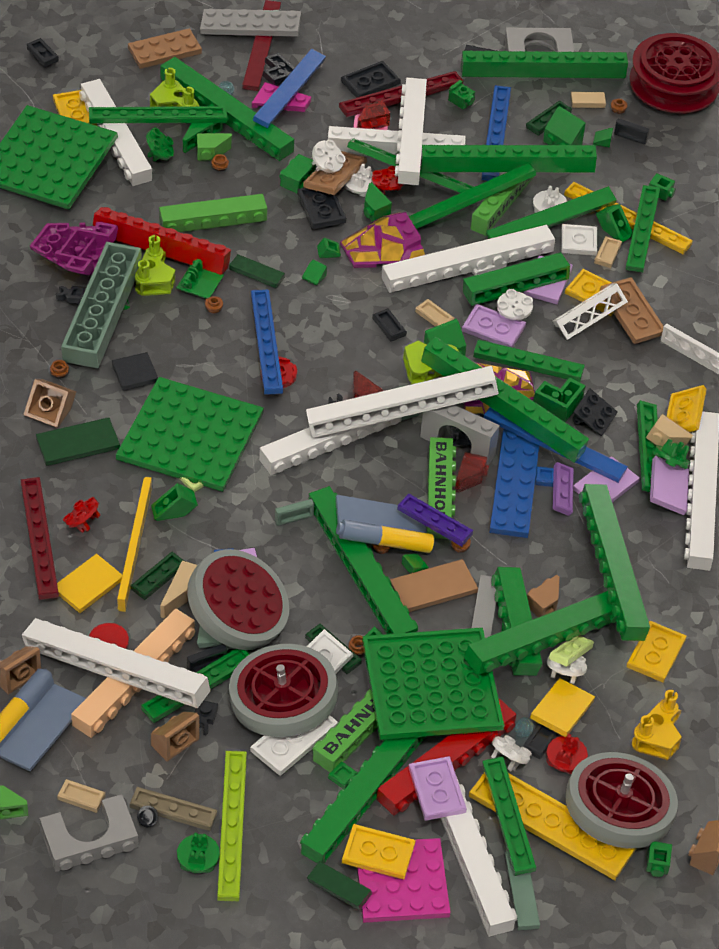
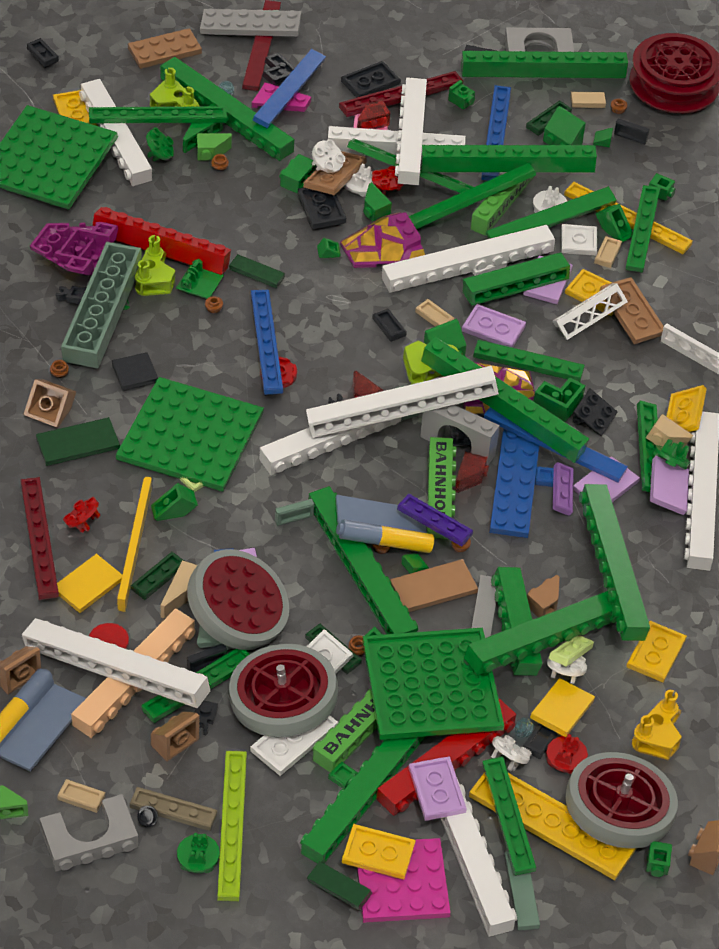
bright green brick [159,194,267,232] -> none
green slope [302,259,327,286] -> none
white plate [497,289,533,320] -> none

